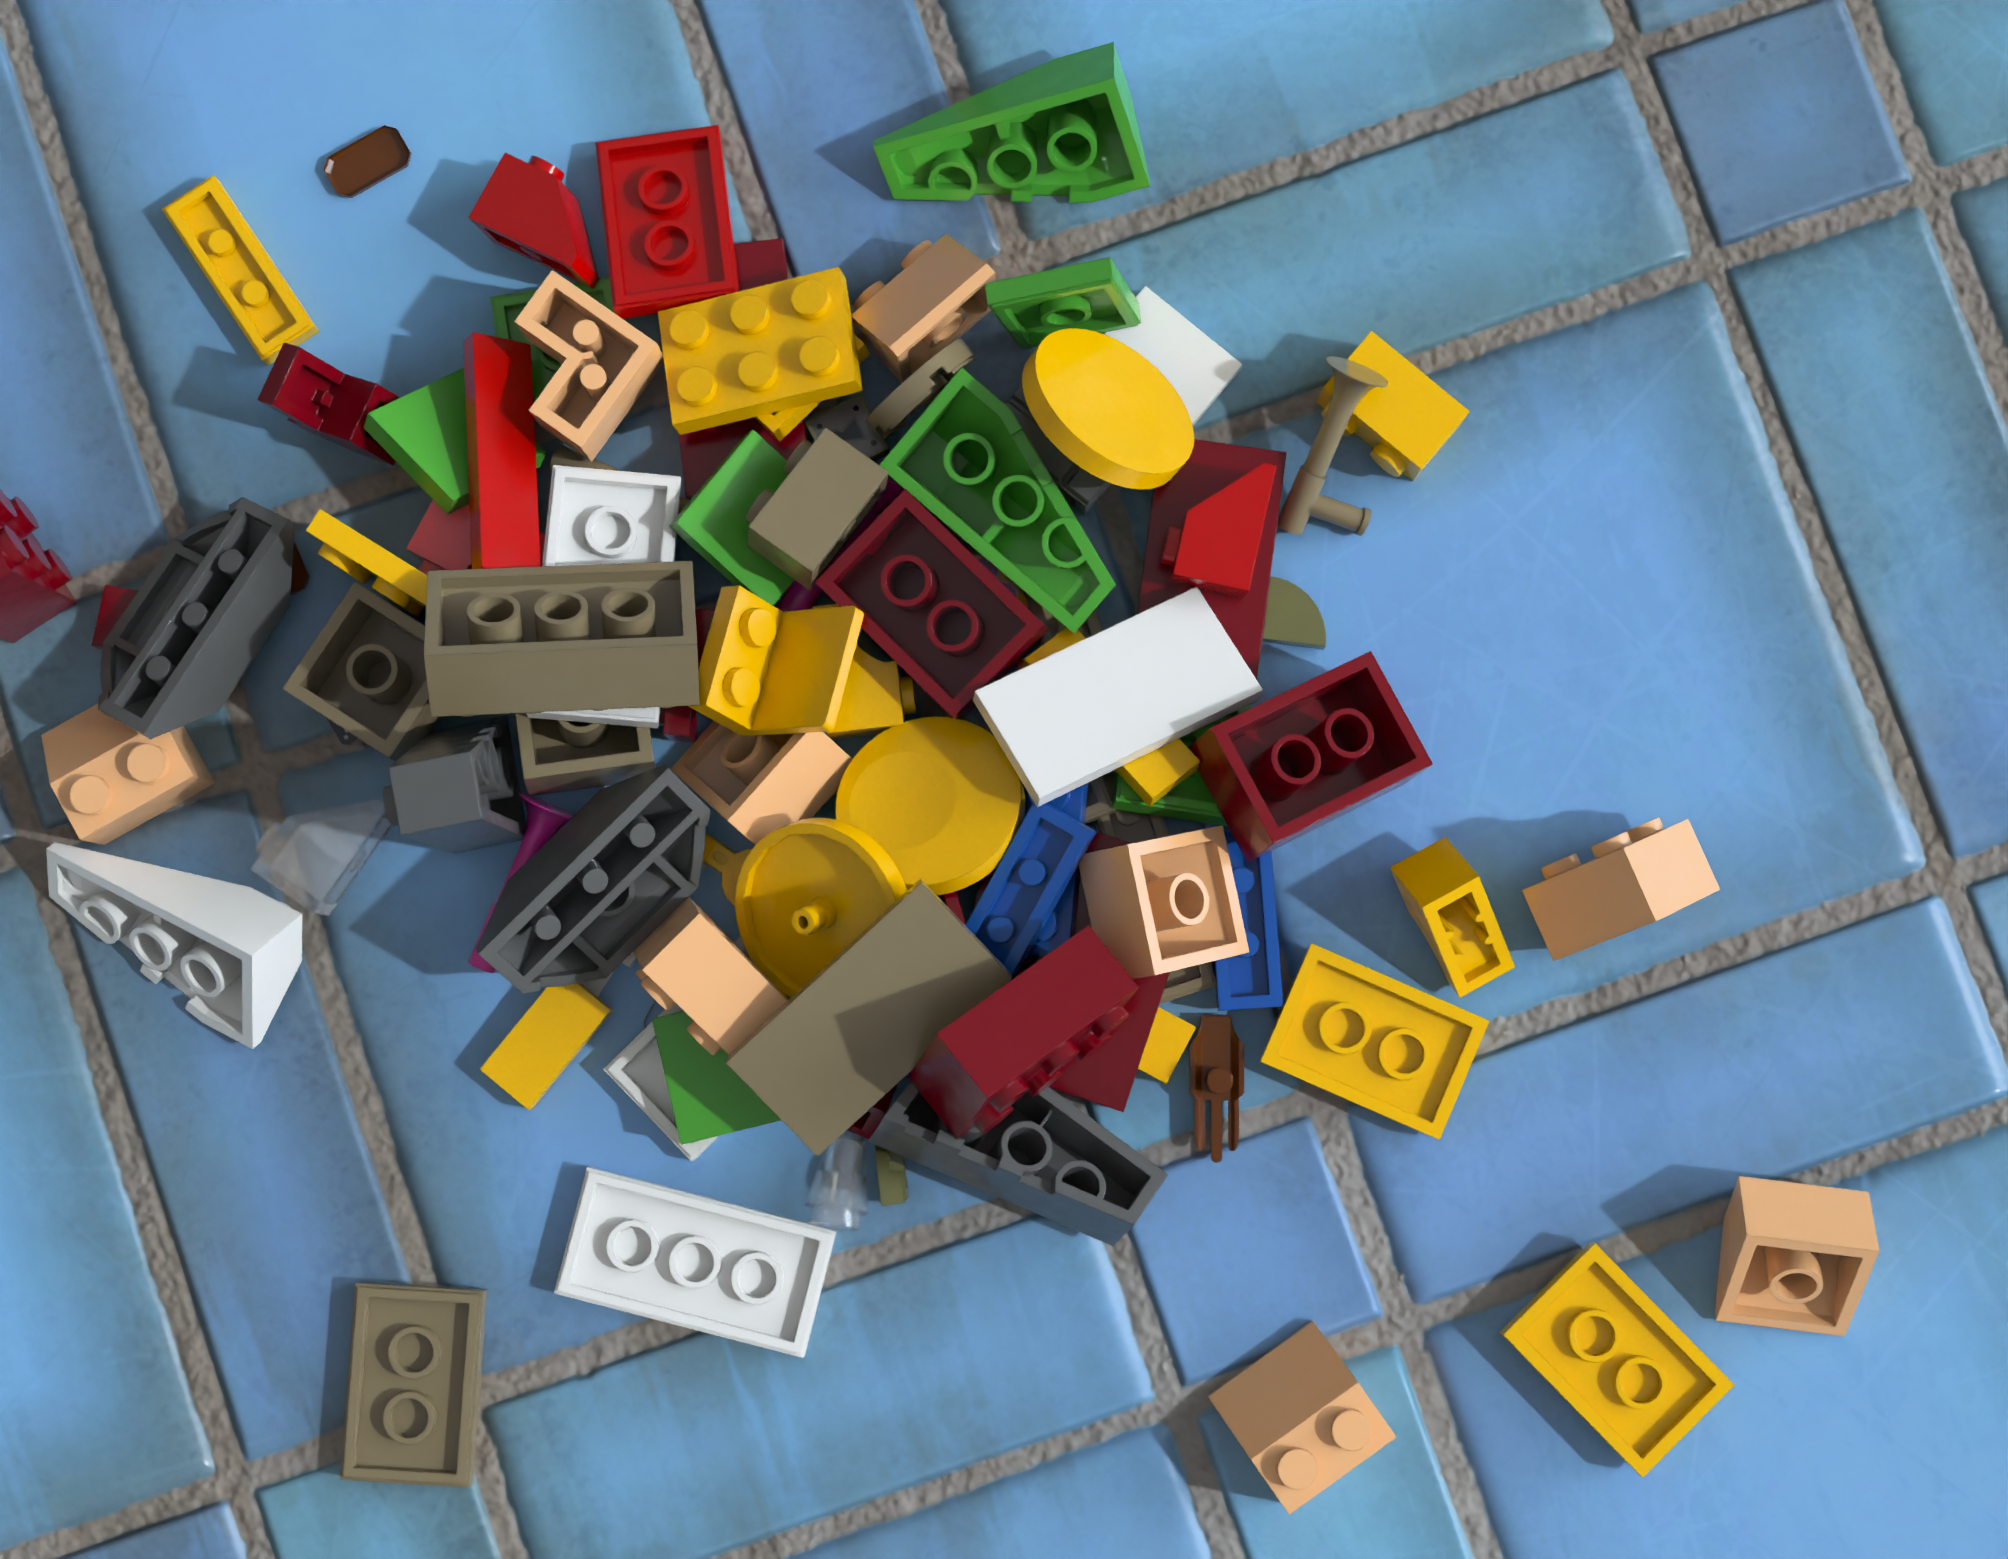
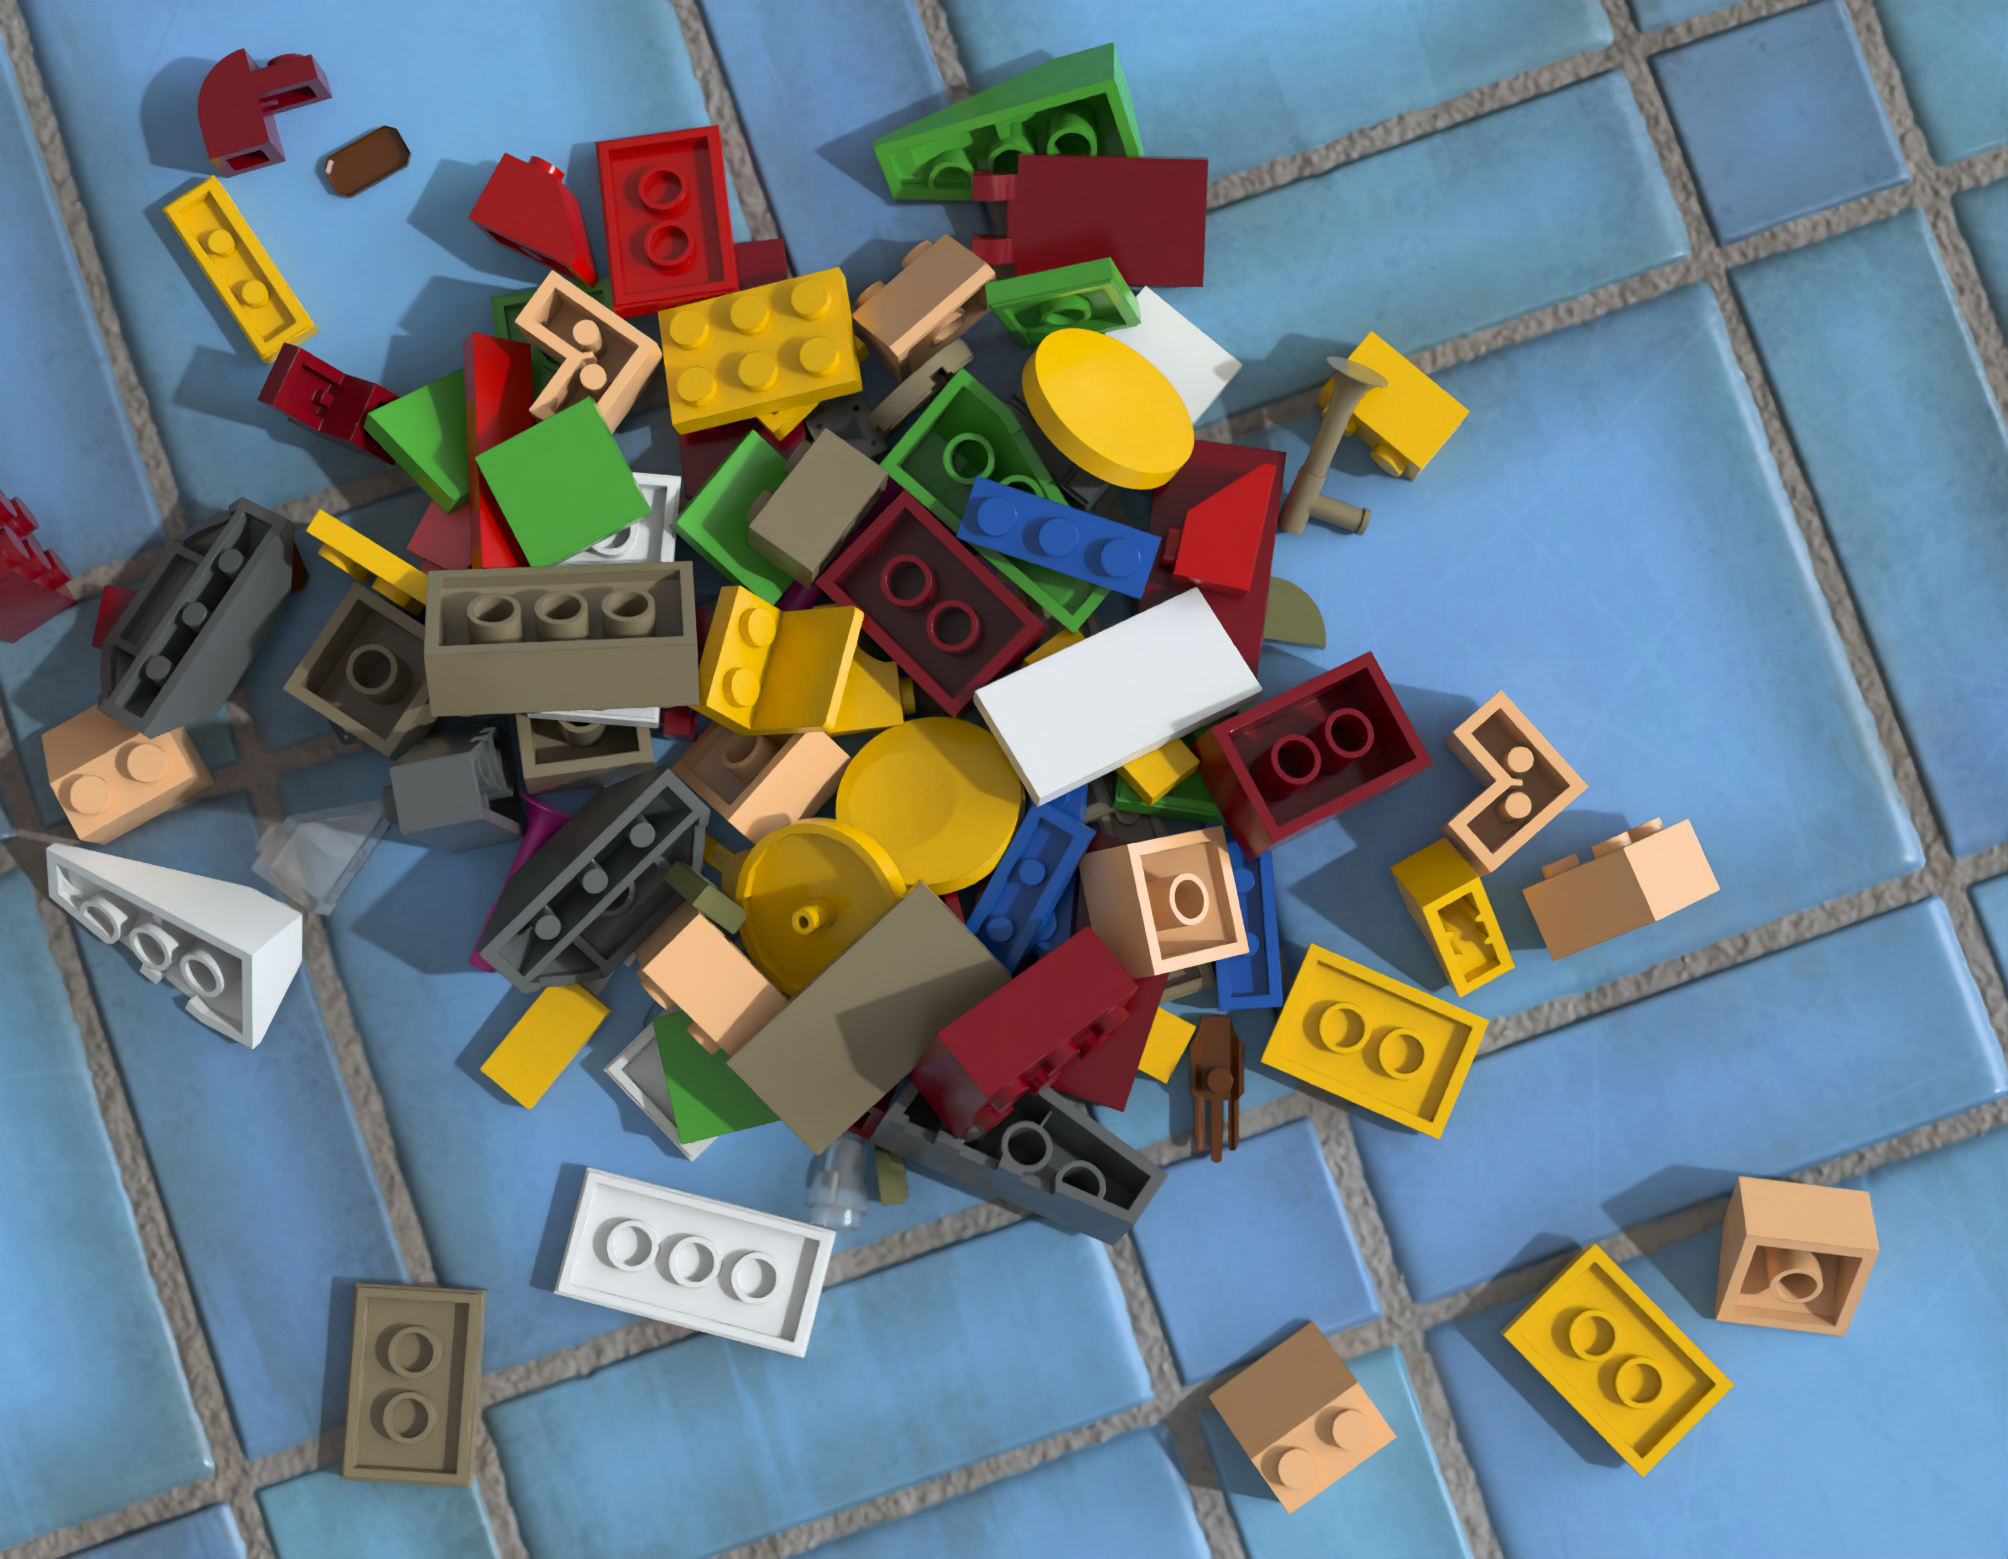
none -> dark red brick [197,48,333,178]
none -> bright green tile [474,396,653,567]
none -> olive tile [663,860,748,935]
none -> blue plate [956,475,1162,599]
none -> dark red tile [971,153,1208,287]
none -> light nougat brick [1437,690,1589,877]

